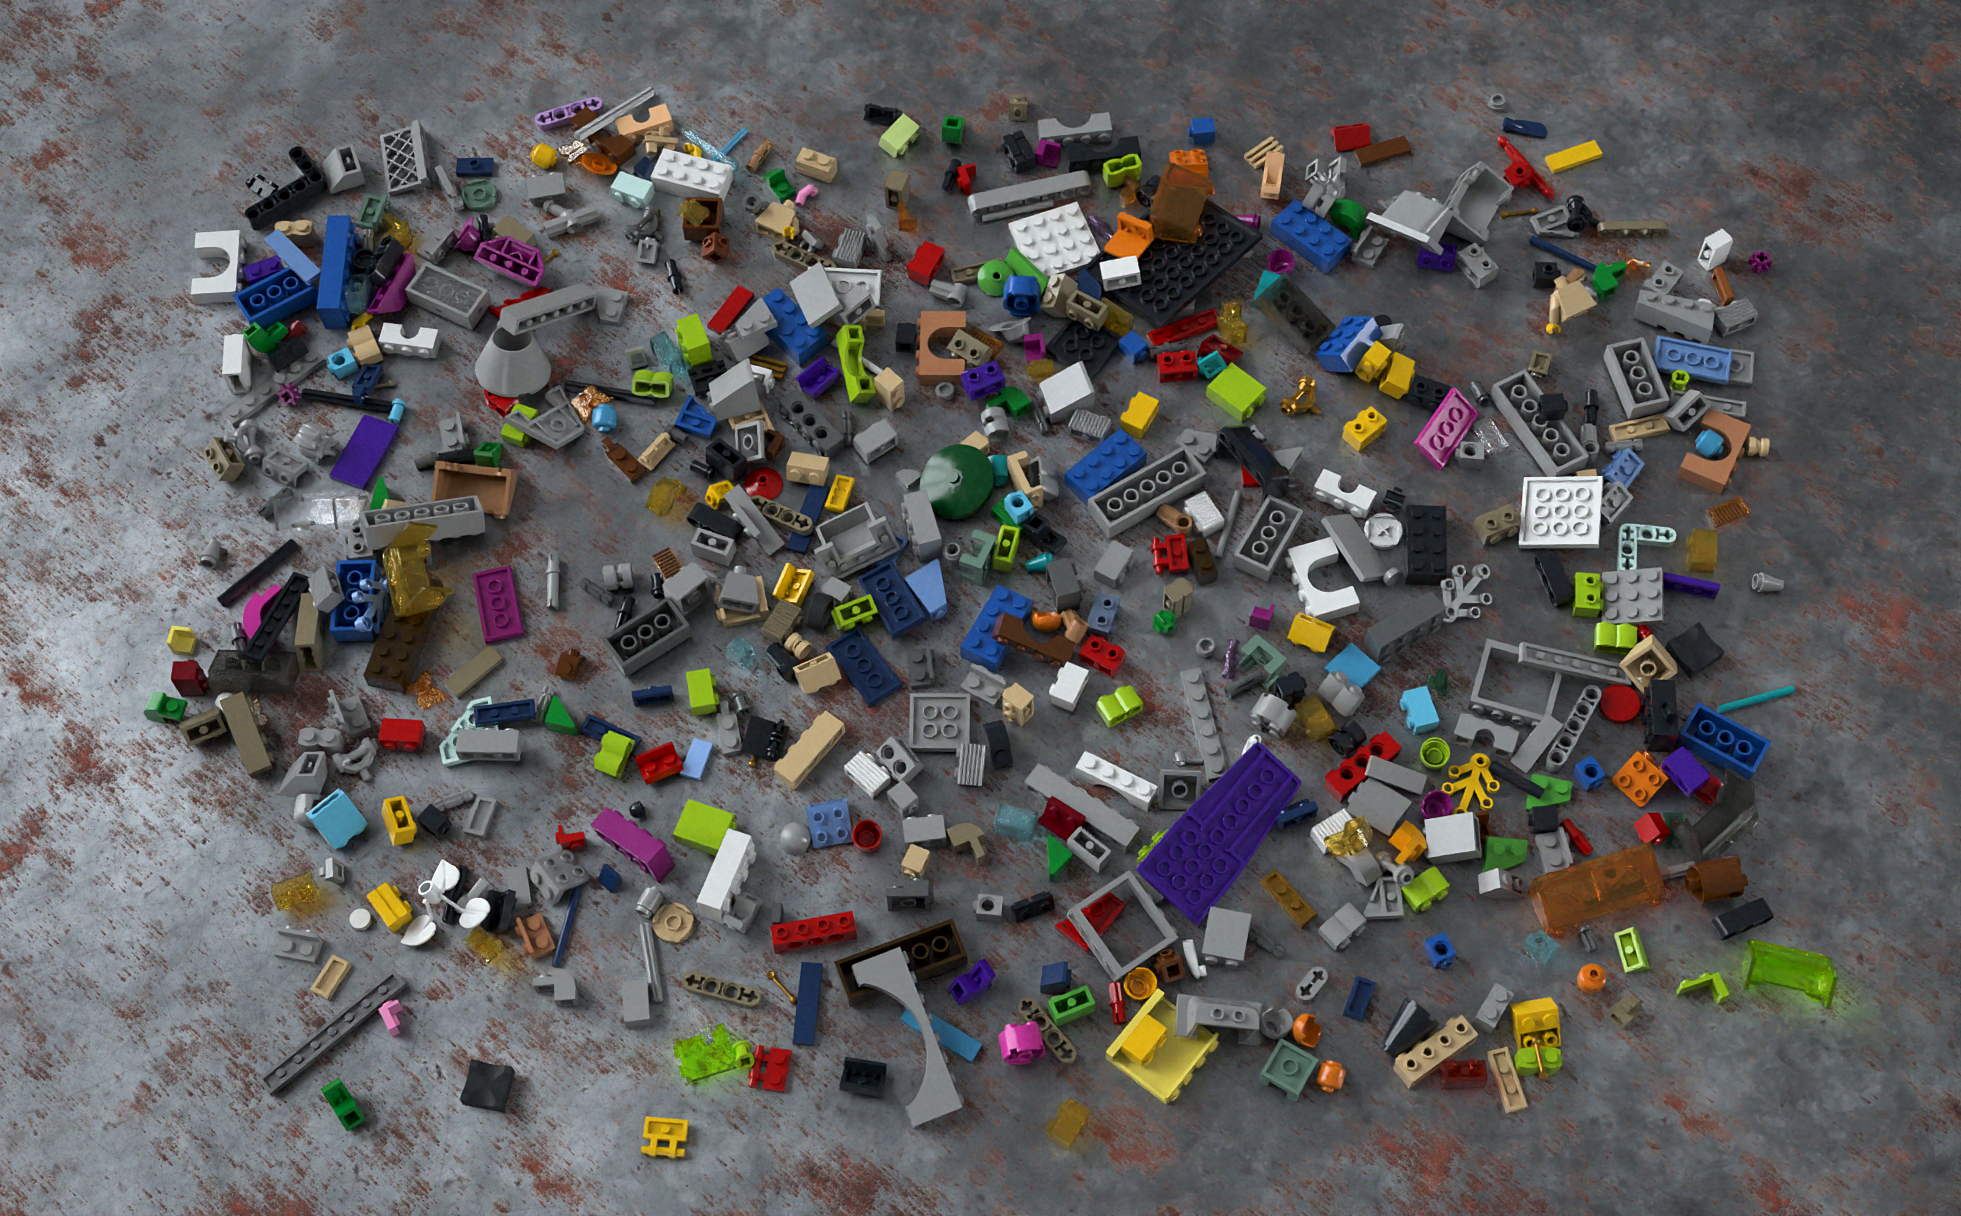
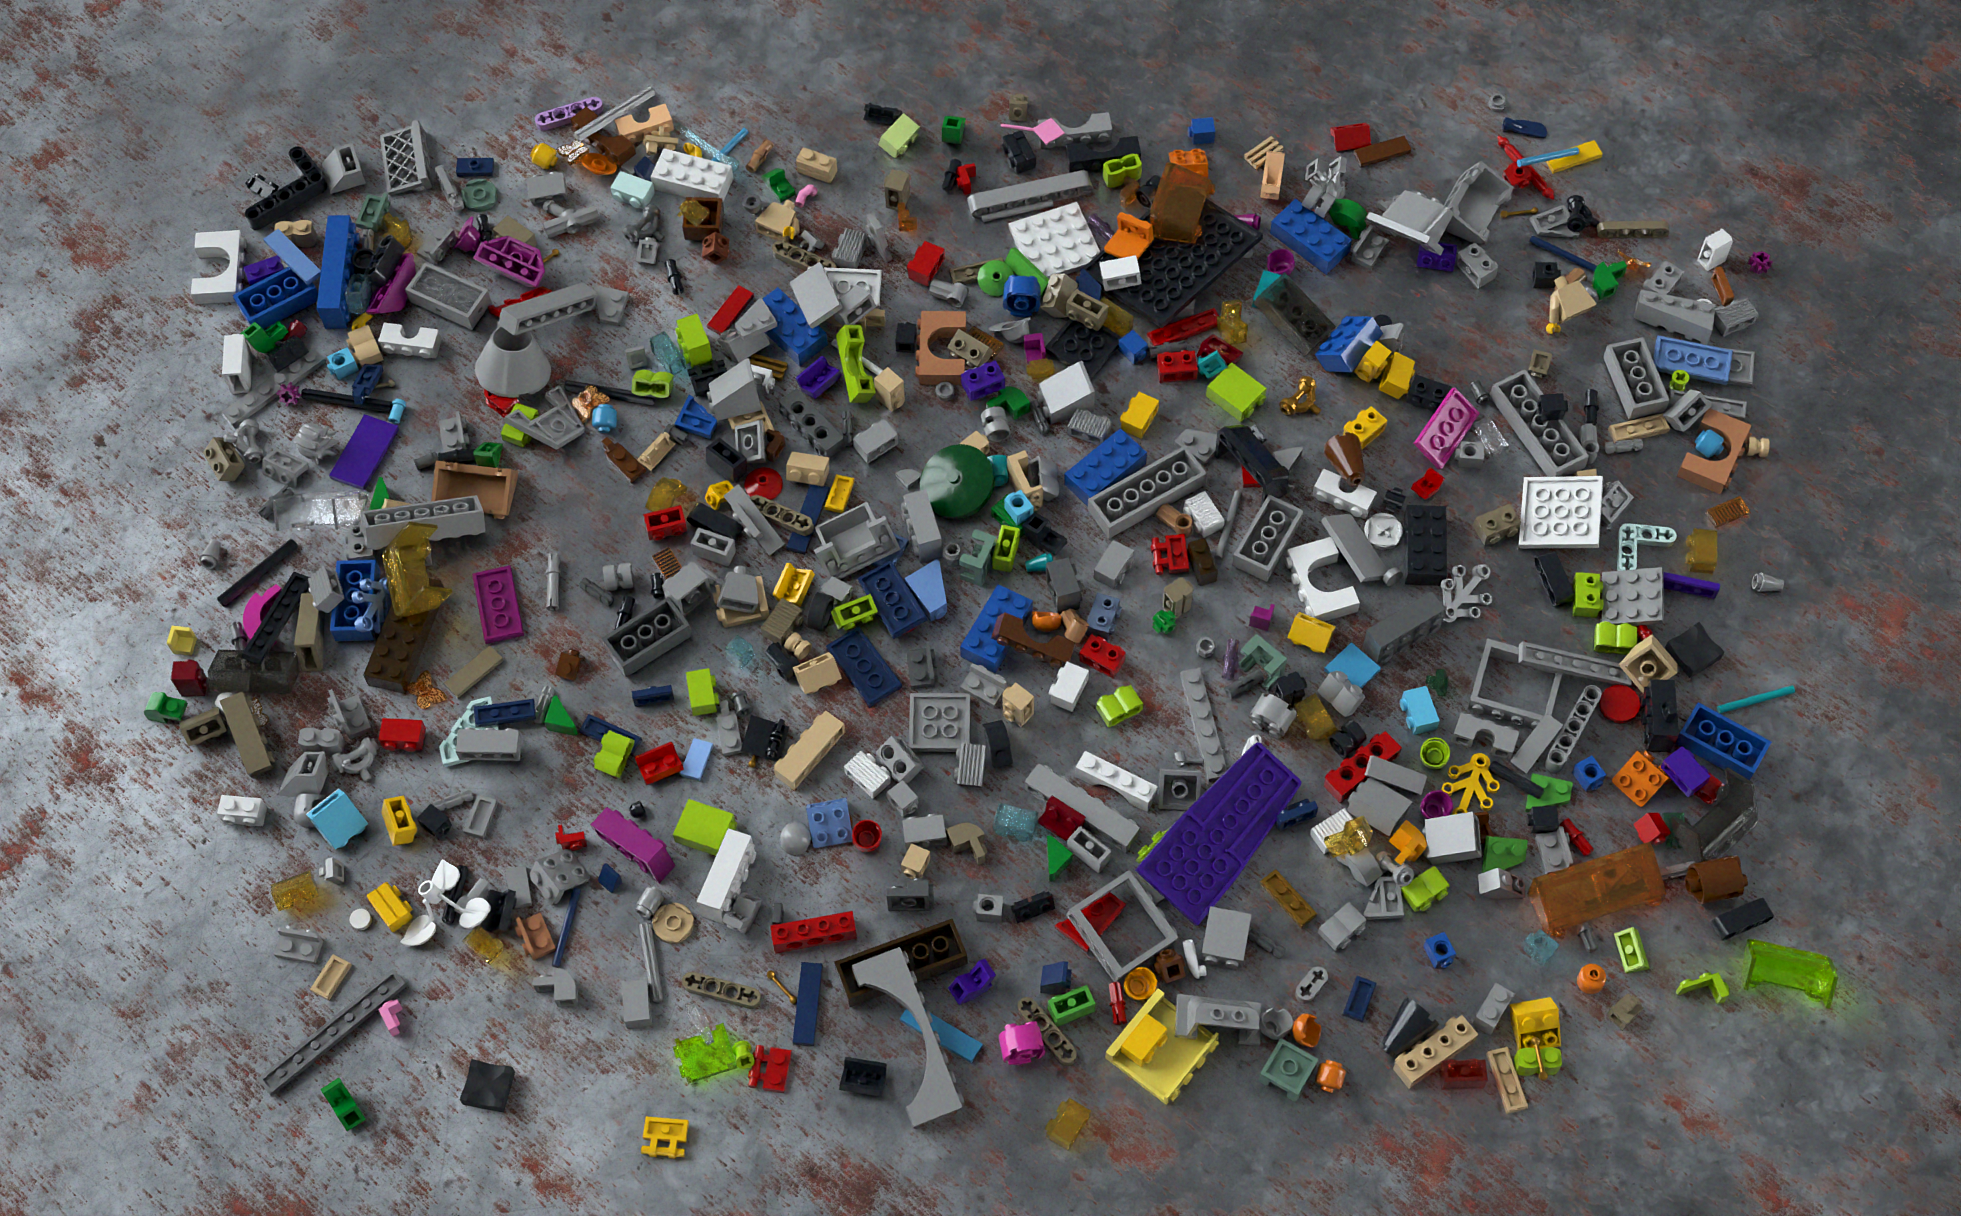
black pin [690,459,715,480] -> none
magenta panel [1035,139,1061,169] -> none
medium blue bracket [1601,448,1645,489] -> none
none -> white brick [217,795,267,827]
none -> red brick [643,505,687,541]
none -> bright pink piece [1001,118,1065,145]
none -> reddish brown cone [1324,432,1365,486]
none -> red bracket [1411,467,1445,500]
none -> dark azure bar [1517,147,1579,167]

